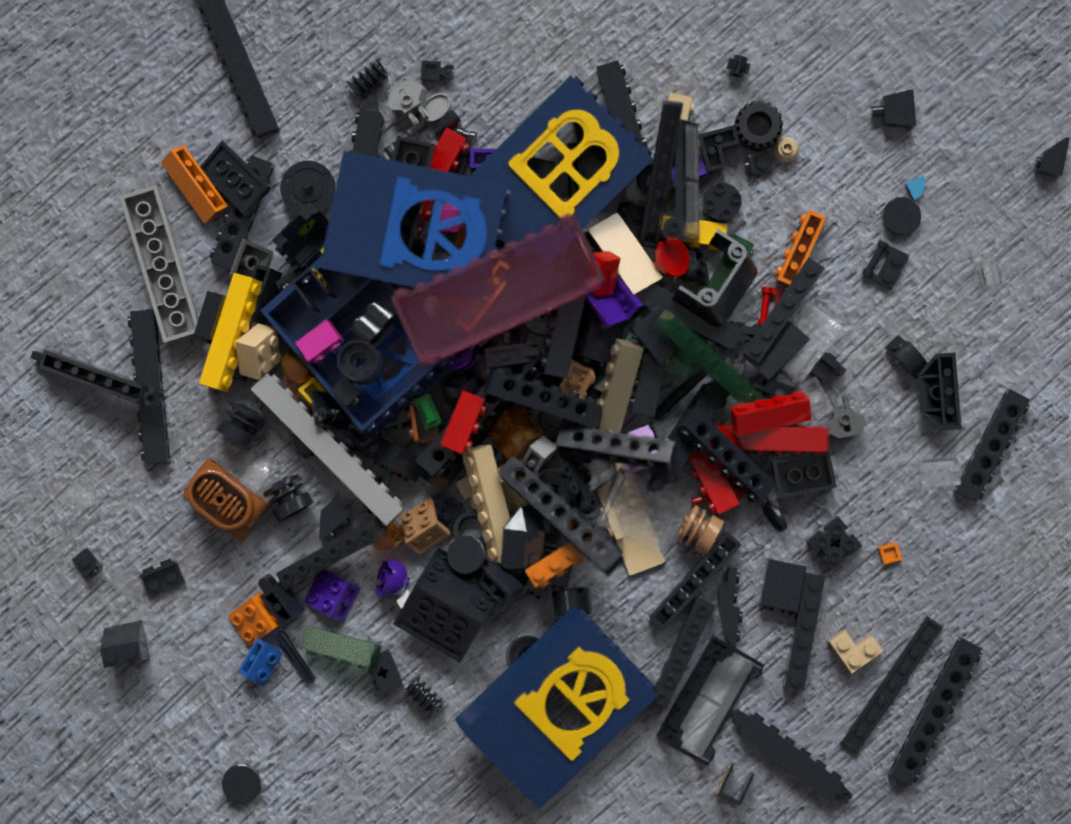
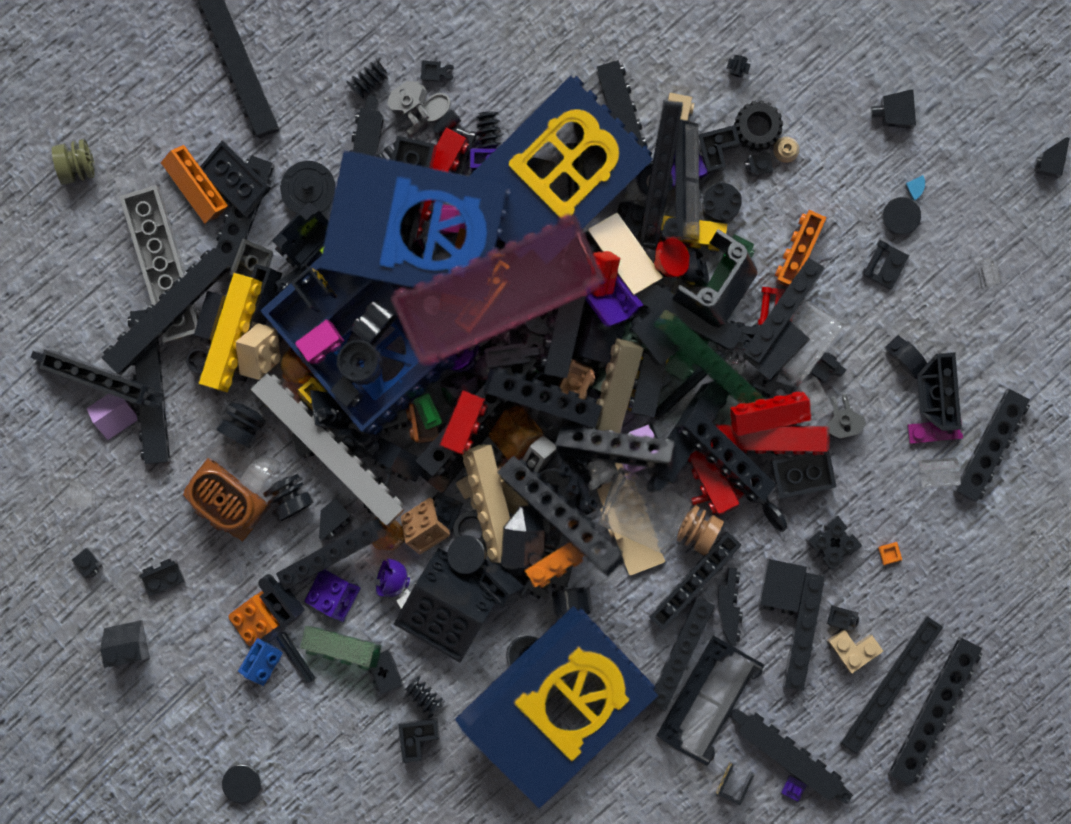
none -> olive wheel [51,139,95,185]
none -> lavender slope [86,394,137,440]
none -> black brick [102,249,231,375]
none -> black wheel [186,348,209,375]
none -> black brick [398,718,440,763]
none -> black piece [476,111,501,149]
none -> dark purple tile [781,775,807,802]
none -> black bracket [827,605,859,631]
none -> magenta plate [907,421,963,444]

